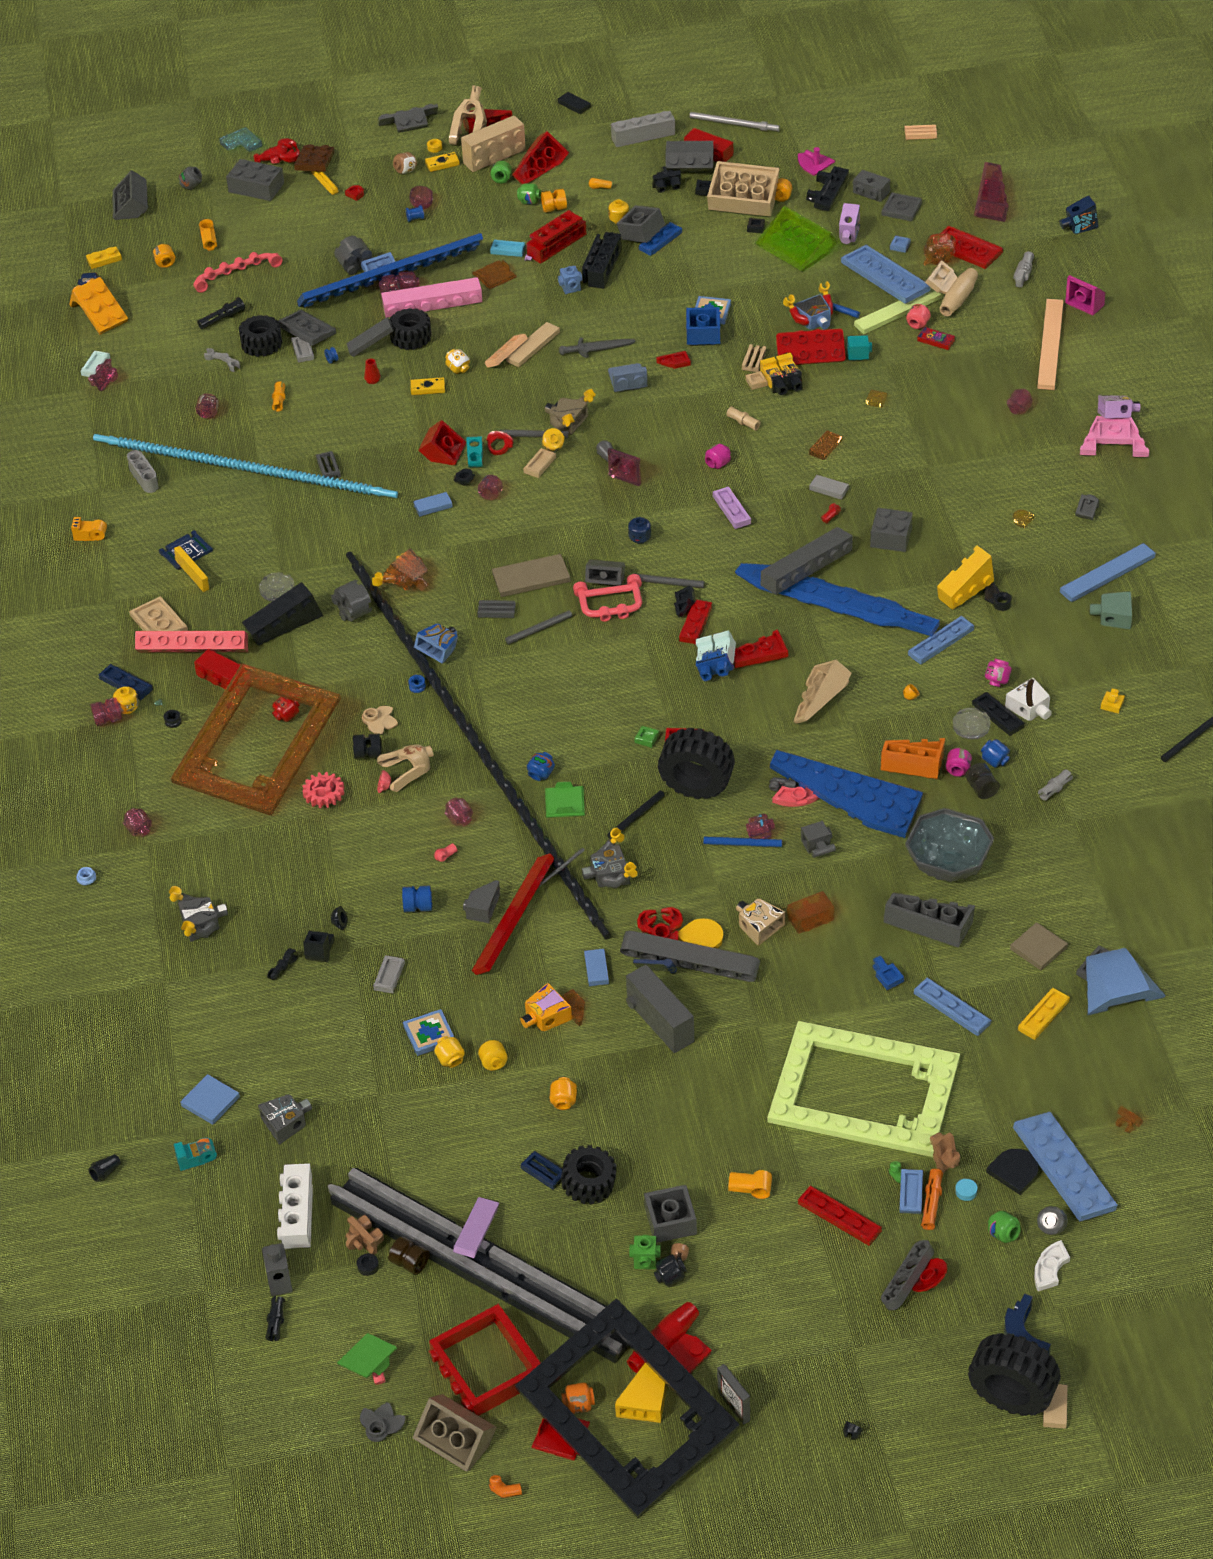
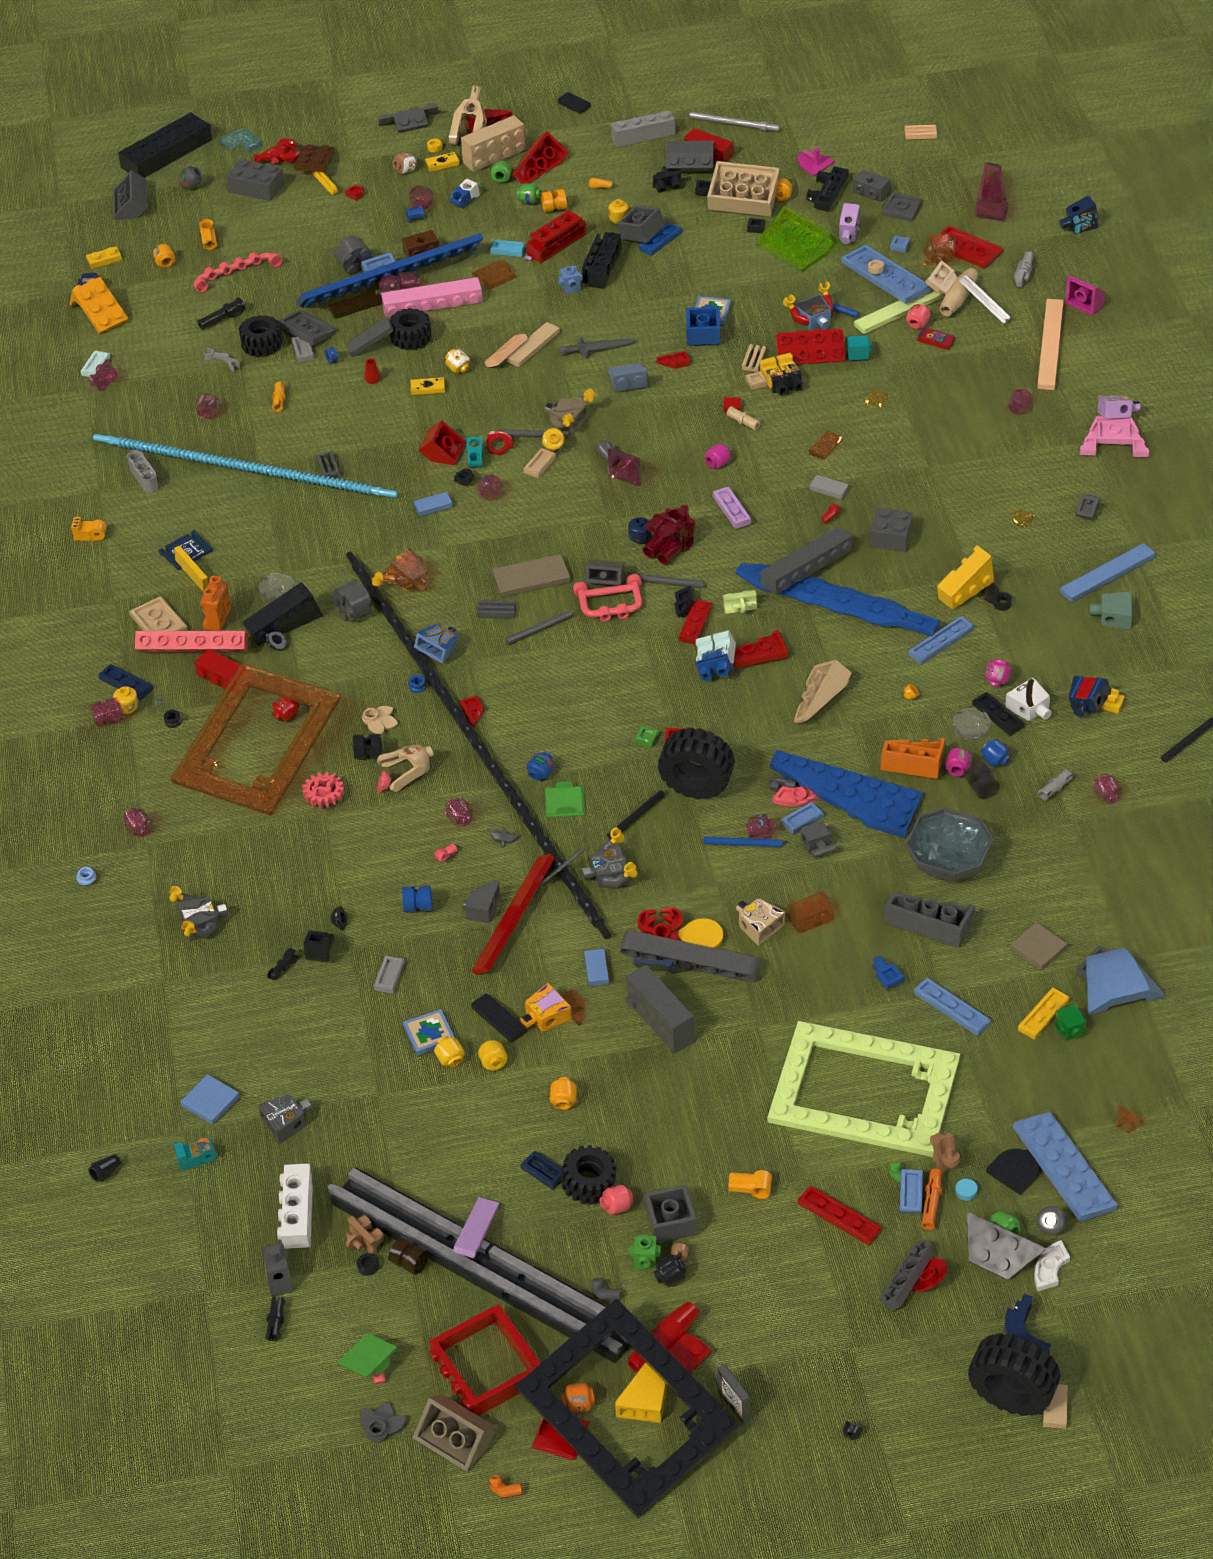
none -> black brick [118,112,212,178]
none -> orange hips [200,576,231,631]
none -> black animal [265,631,287,651]
none -> dark brown tile [328,291,380,319]
none -> reddish brown brick [402,230,439,258]
none -> leg [450,179,480,208]
none -> red tile [460,695,484,727]
none -> black tile [471,993,527,1043]
none -> dark grey piece [487,828,521,848]
none -> dark grey arm [590,1278,620,1300]
none -> coral head [600,1184,633,1215]
none -> dark red helmet [642,505,695,565]
none -> red tile [723,397,741,413]
none -> yellowish green hips [723,590,758,614]
none -> medium blue tile [781,802,824,835]
none -> tan tile [868,260,884,274]
none -> axle [960,275,1011,324]
none -> wing [967,1212,1046,1280]
none -> green brick [1055,1004,1086,1041]
none -> dark blue torso [1069,676,1111,717]
none -> clear pink head [1093,774,1122,804]

